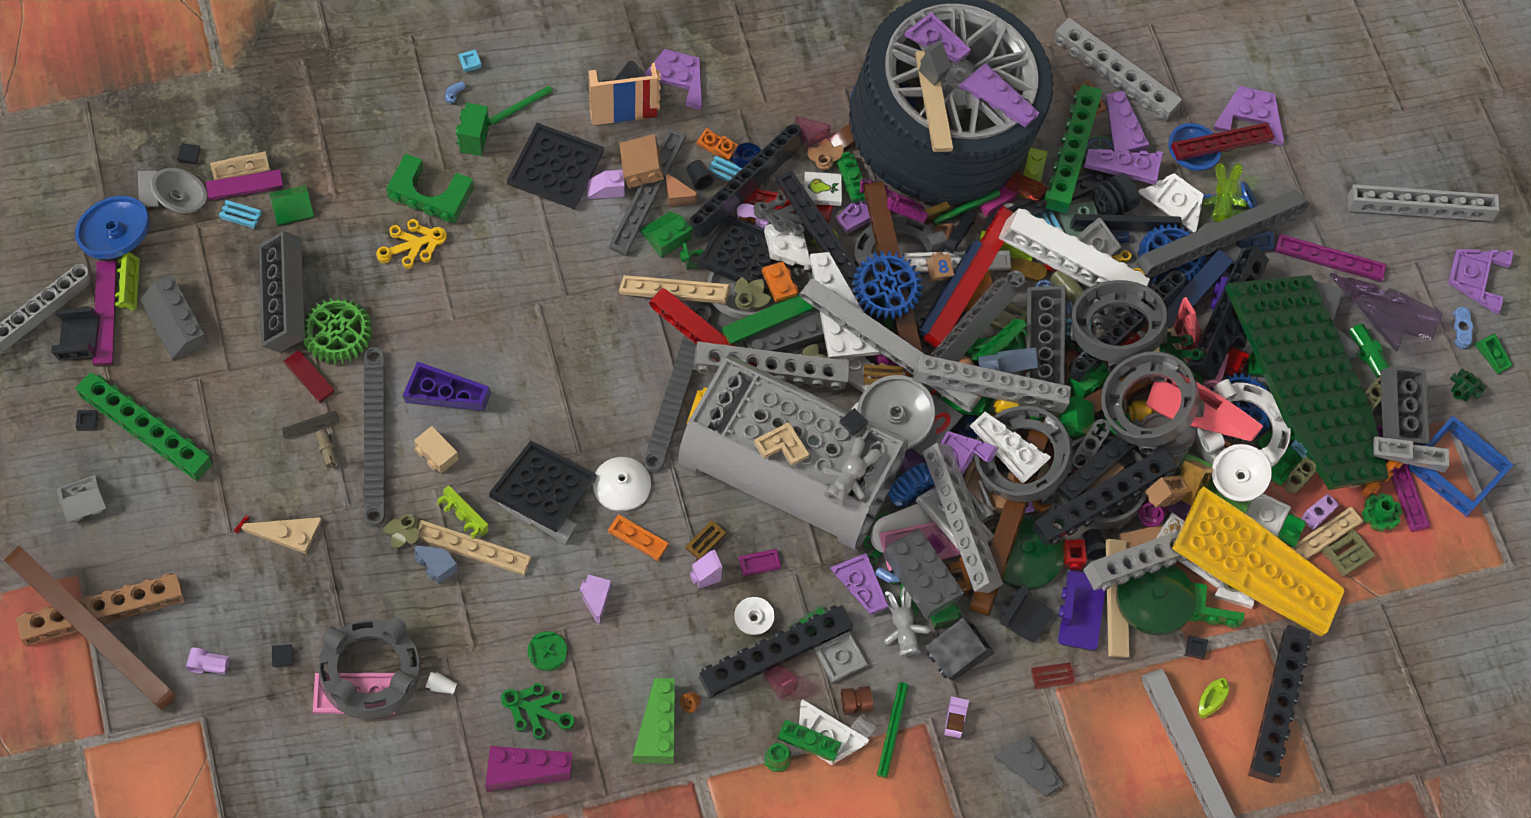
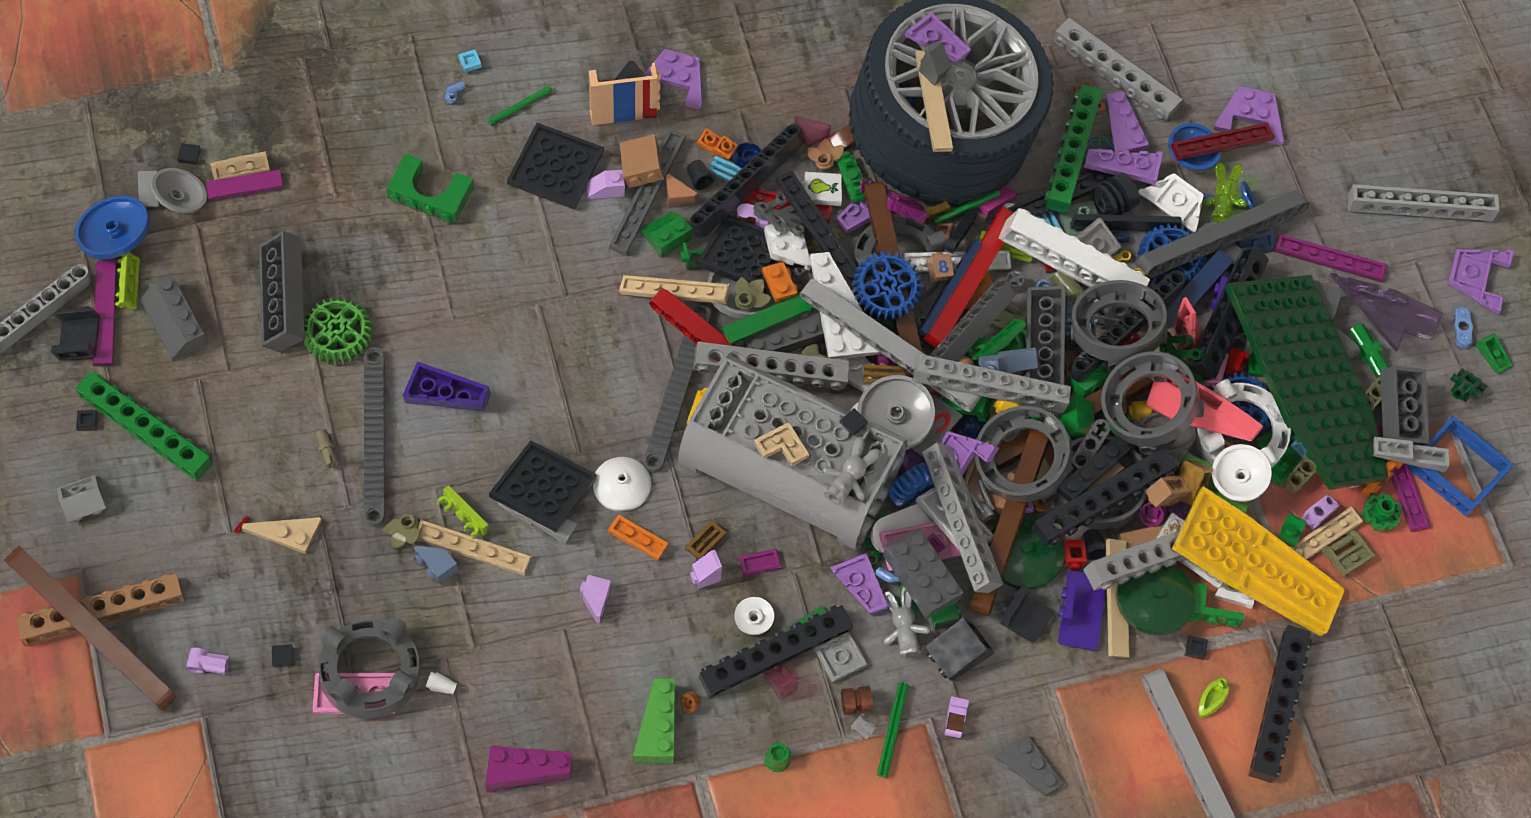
medium azure tile [219,200,262,229] -> none
green slope [269,185,314,226] -> none
clear smoke axle [282,411,339,438] -> none
dark red tile [283,350,335,403] -> none
yellow plant [376,219,447,269] -> none
tan piece [414,426,458,474] -> none
green brick [456,103,490,156] -> none
green plant [501,683,574,740] -> none
green tile [528,631,567,671] -> none
green plate [777,719,842,763] -> none
white wing [799,699,869,765] -> none
dark orange hips [948,557,972,597] -> none
medium lavender wing [959,63,1039,127] -> none
white wing [970,412,1051,484] -> none
clear red tile [1006,172,1048,202] -> none
pearl gold tile [1010,258,1047,283] -> none
lime plate [1018,148,1048,199] -> none
clear red tile [1031,662,1075,689] -> none
white tile [1245,493,1291,537] -> none

